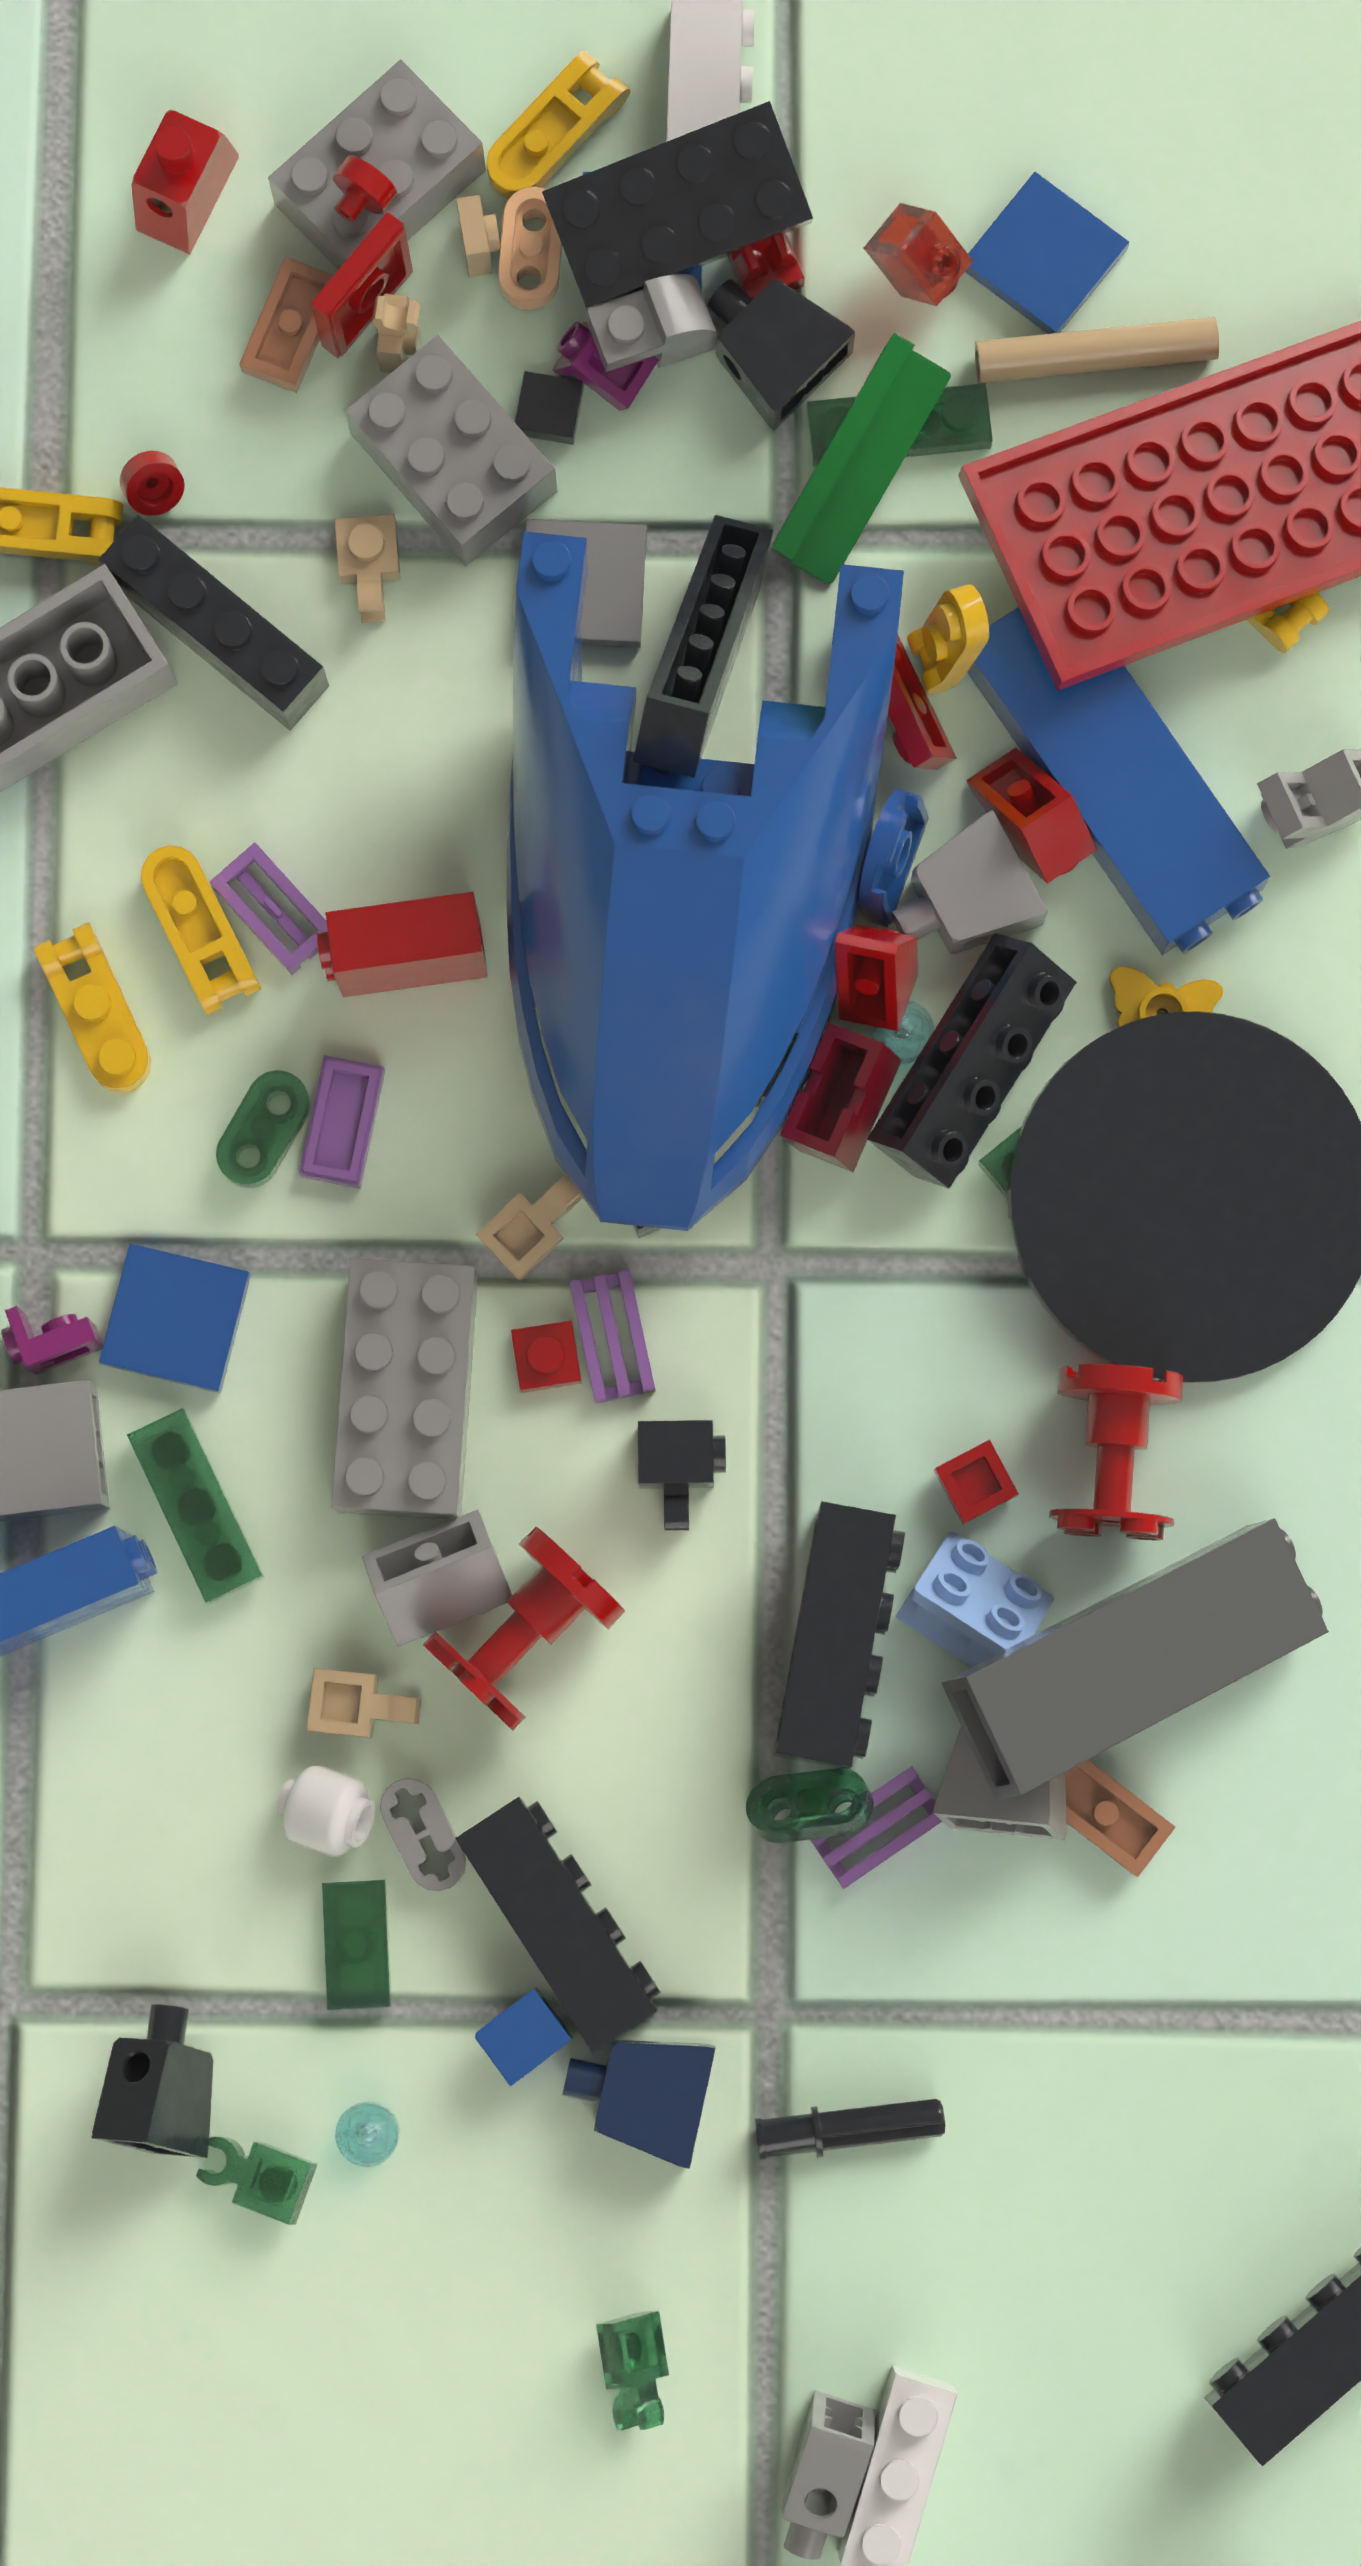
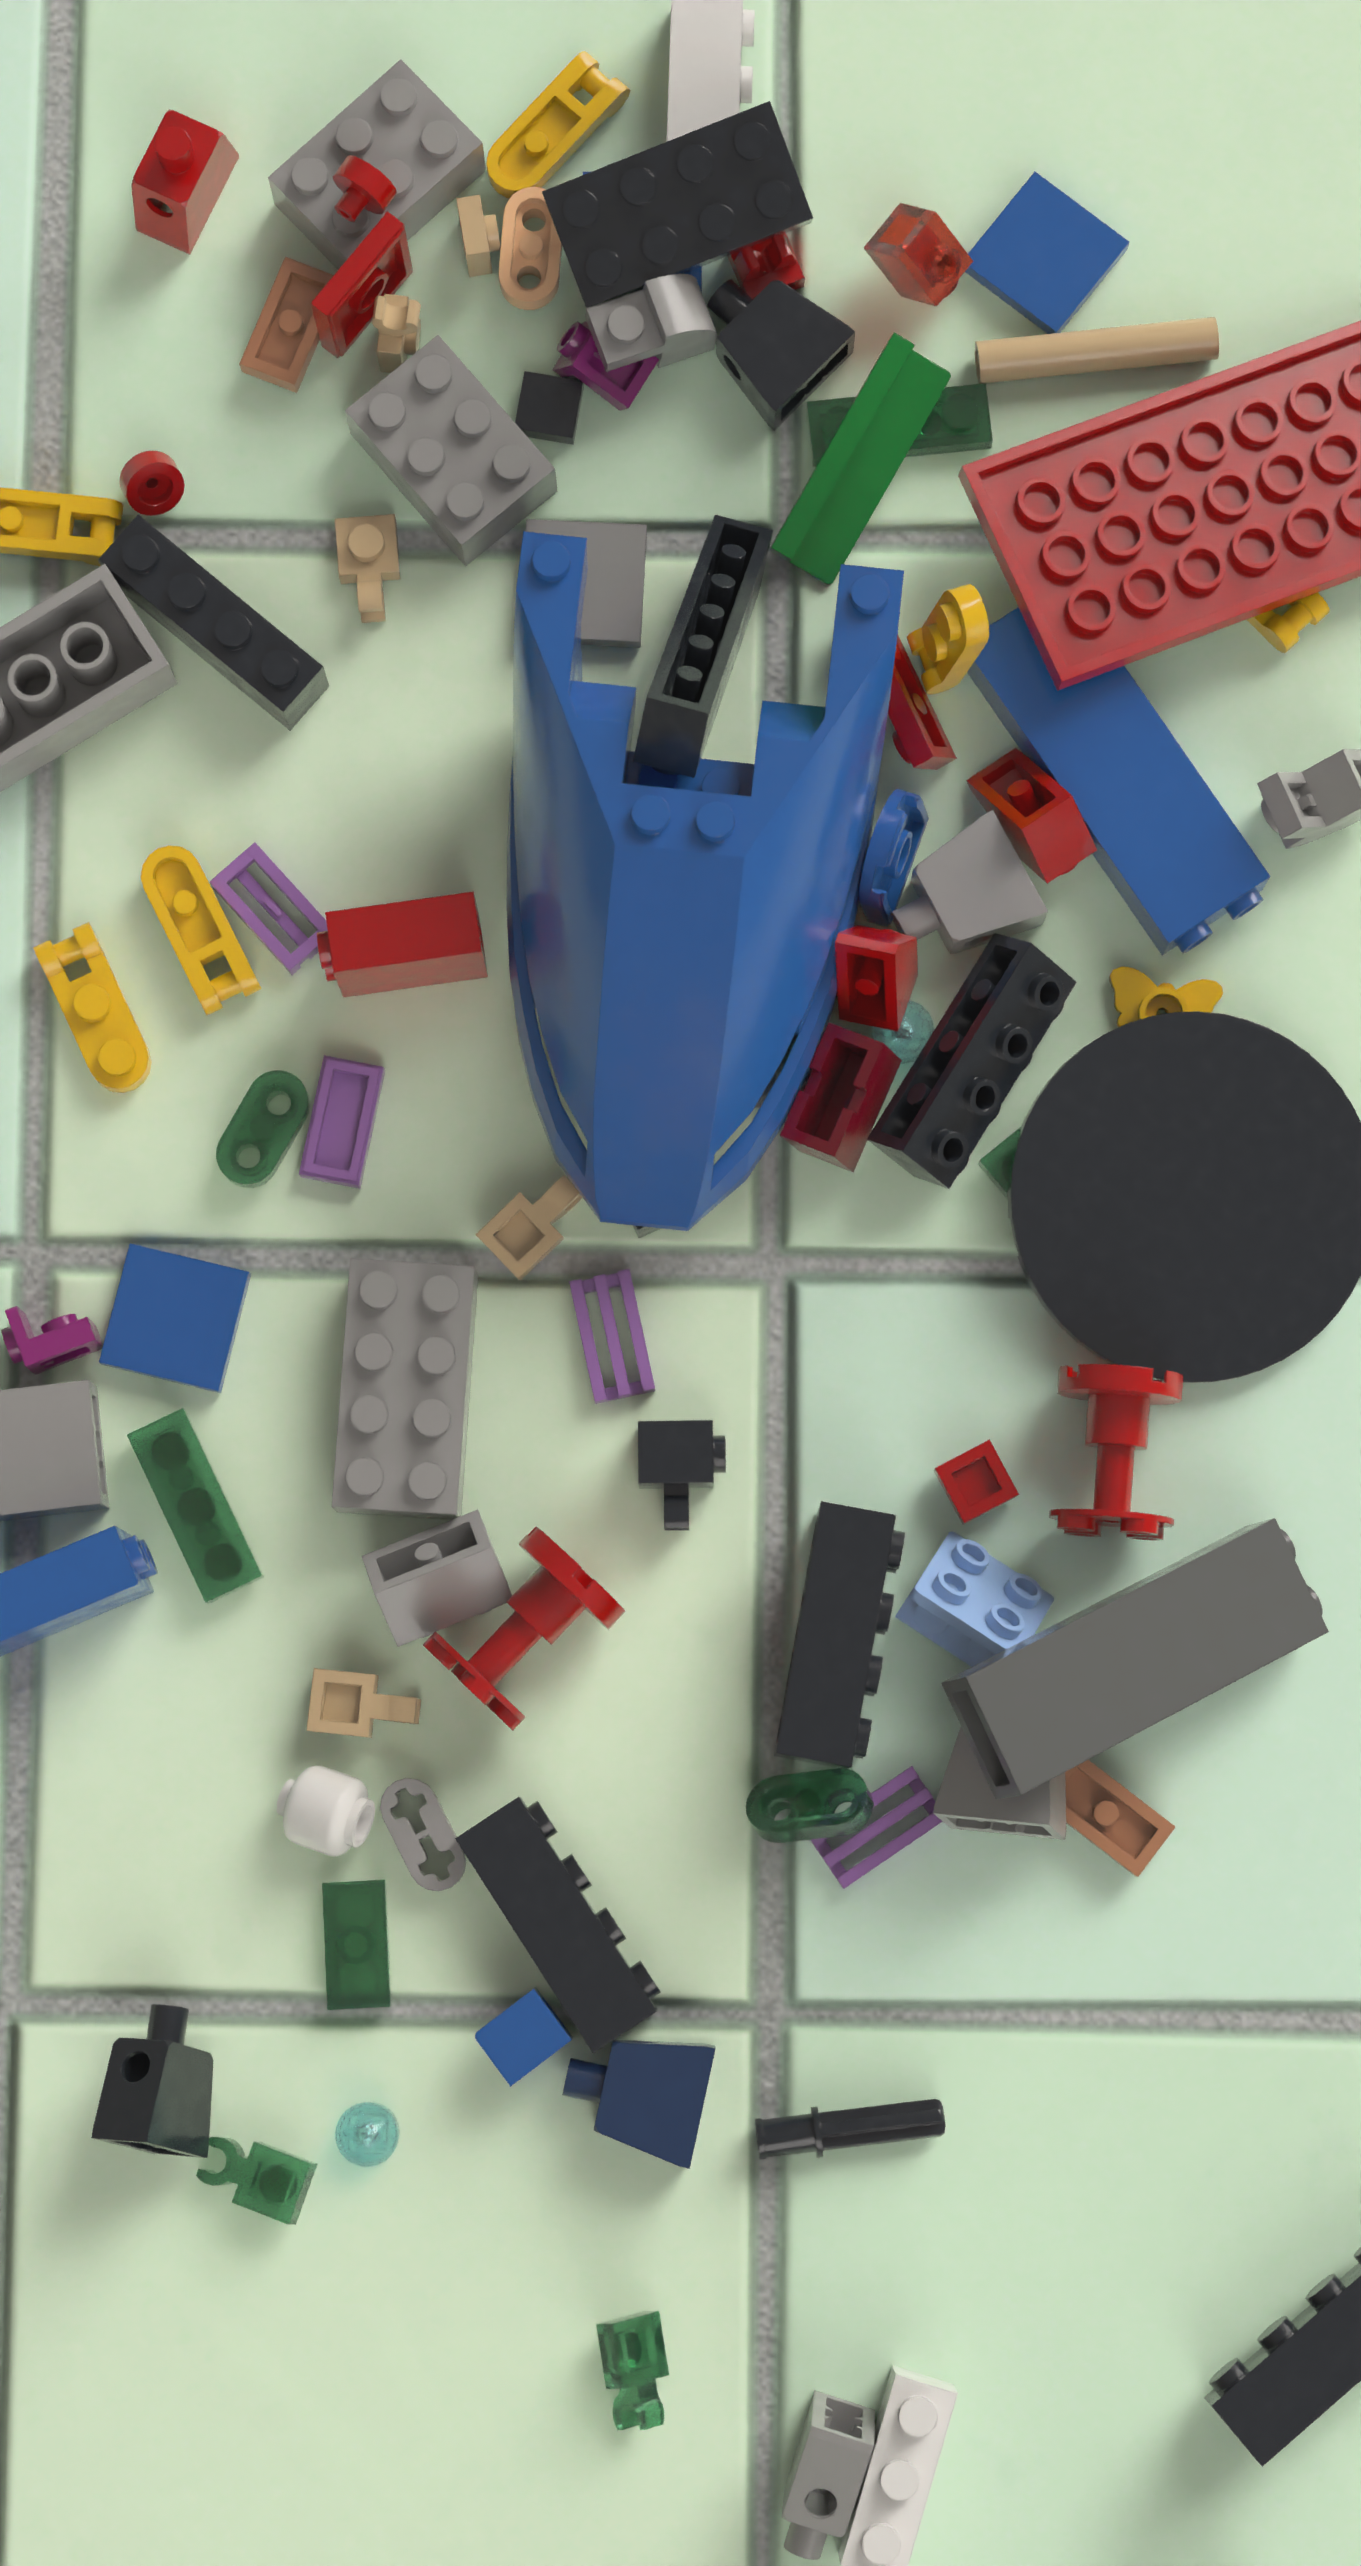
red plate [511,1320,582,1393] -> none

